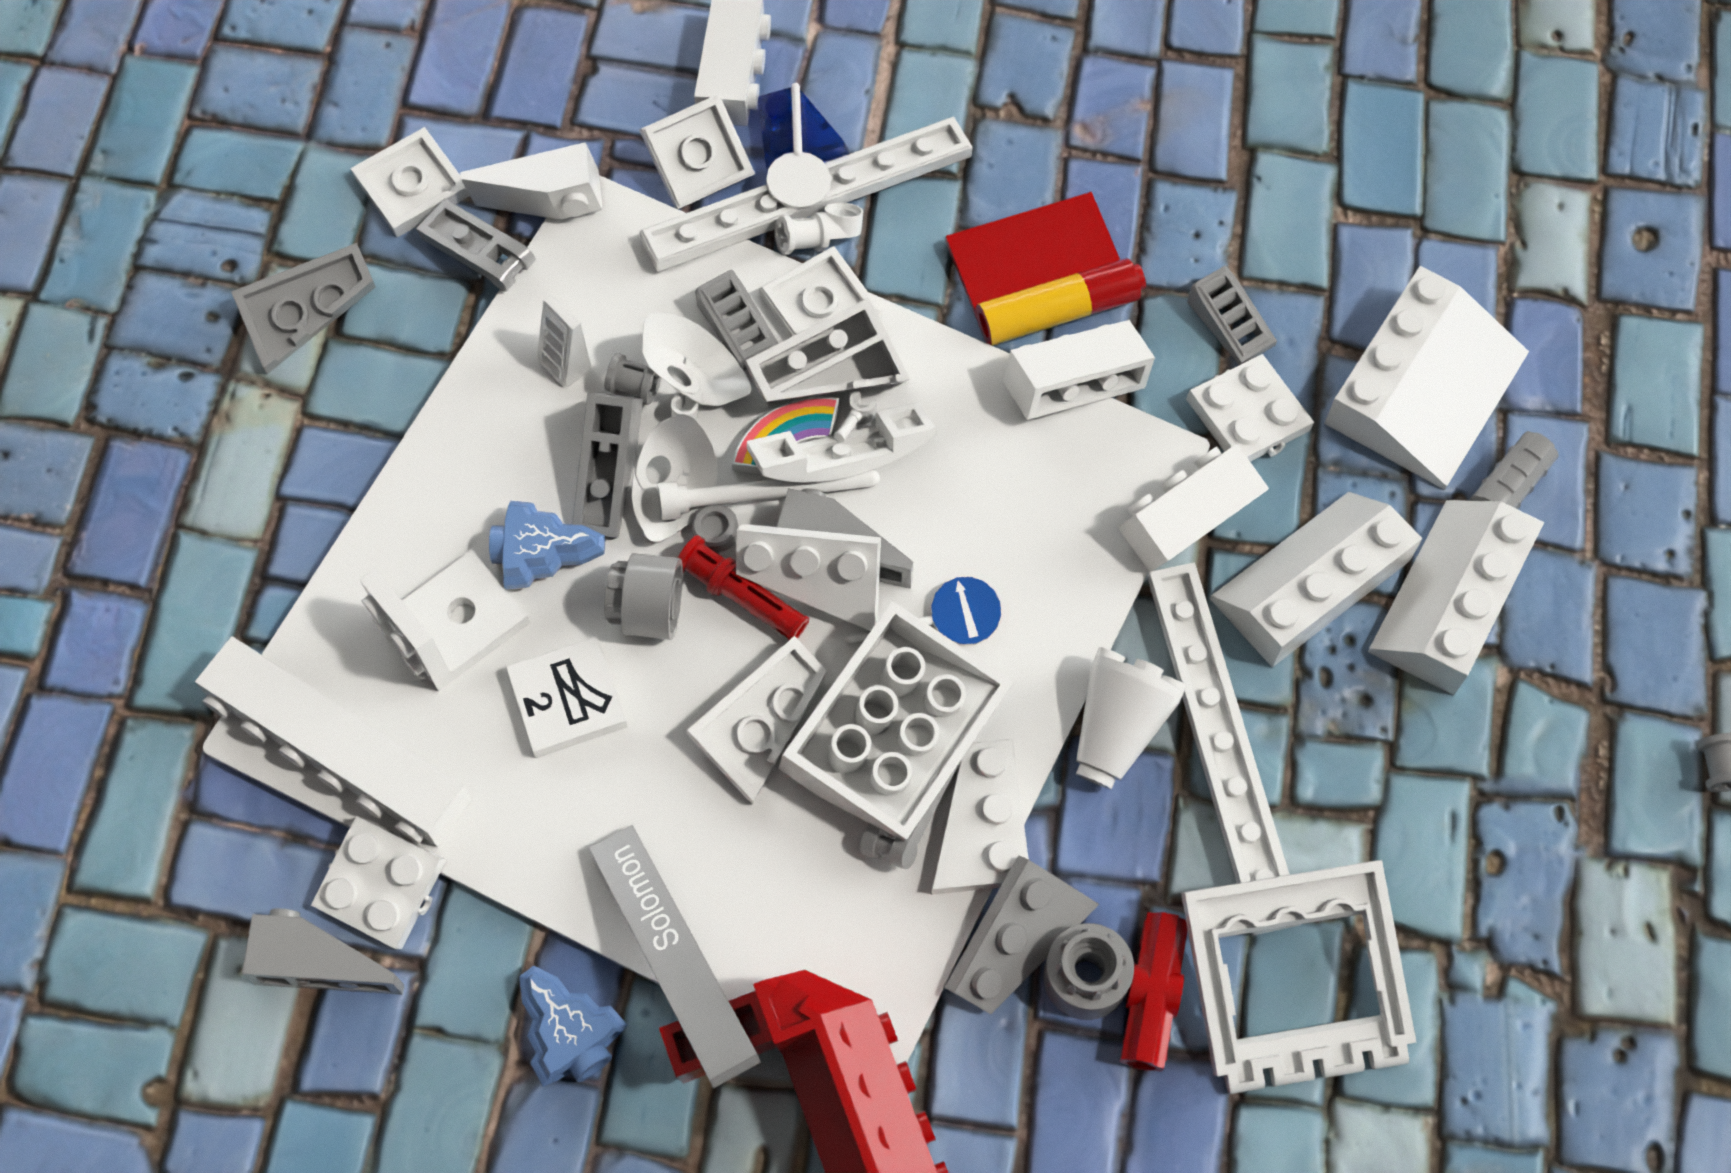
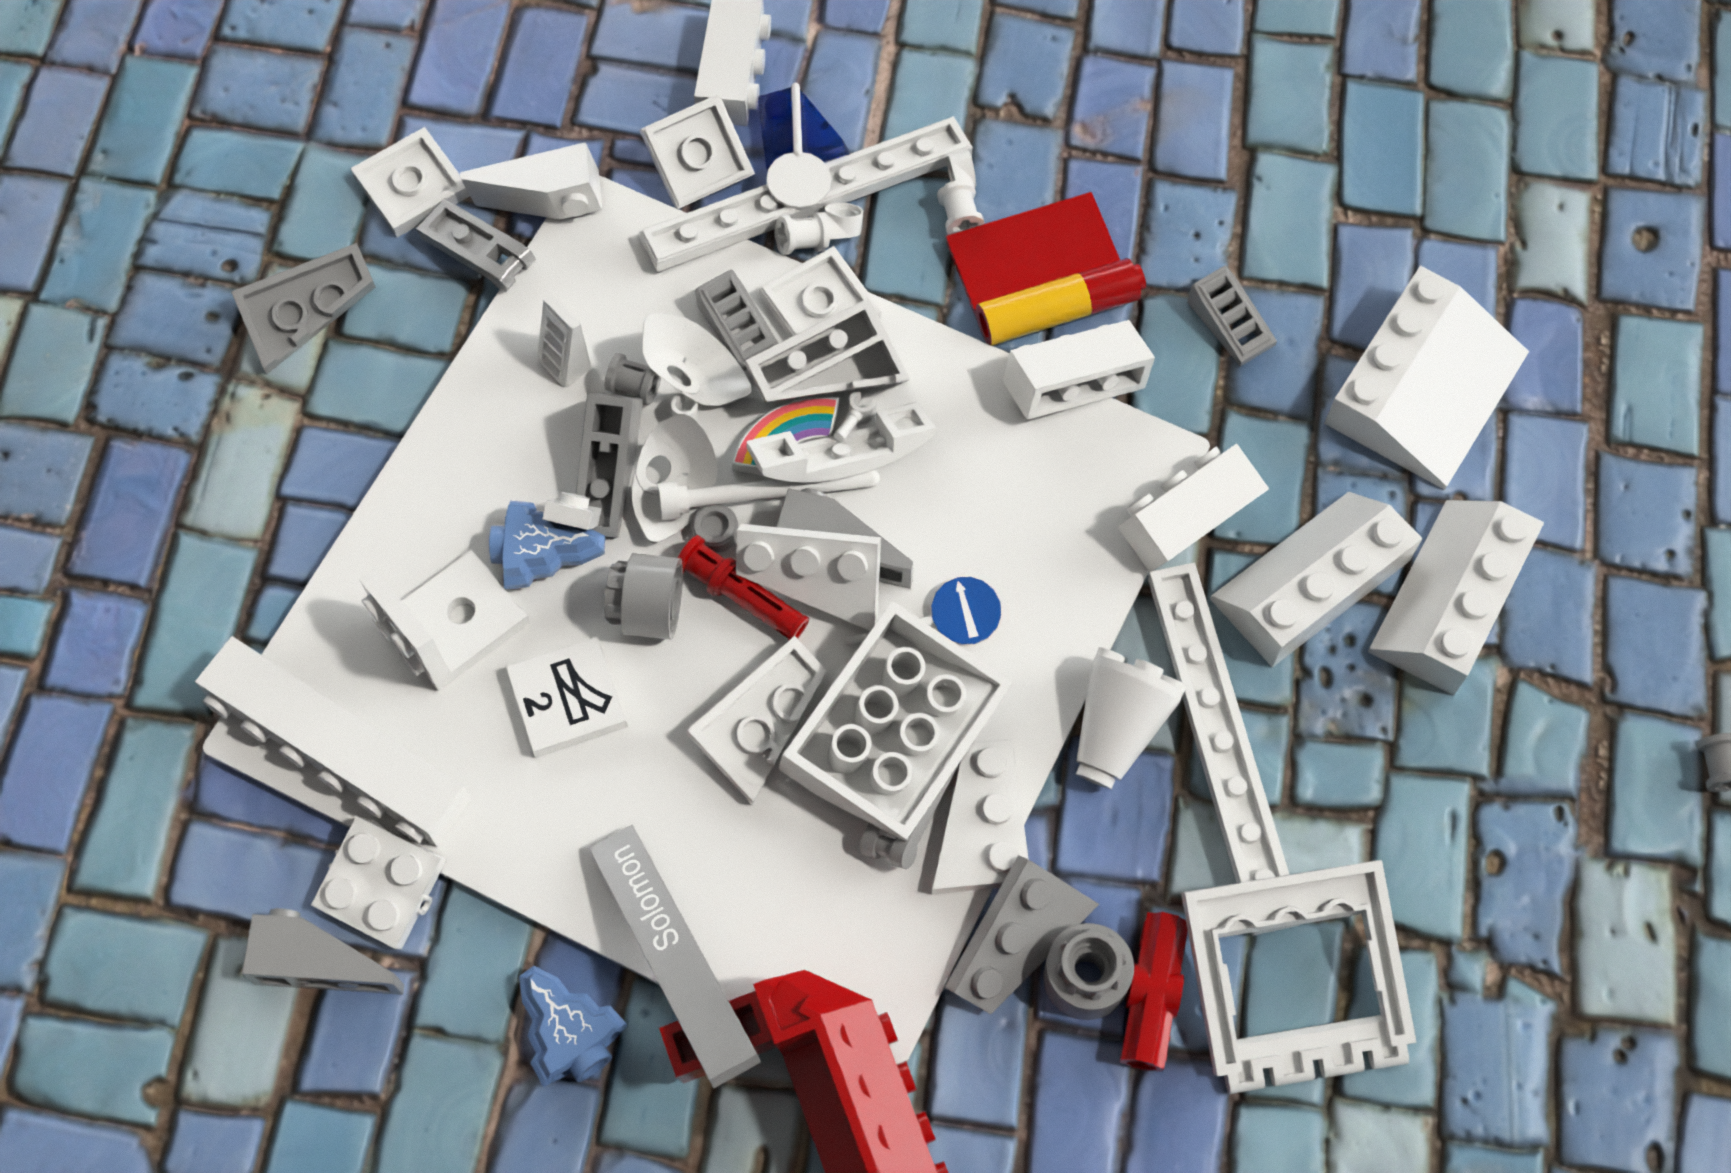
white plate [1186,354,1314,462] -> none
light grey axle [1470,431,1558,509] -> none
none -> white plate [543,492,602,530]
none -> white connector [937,150,984,235]

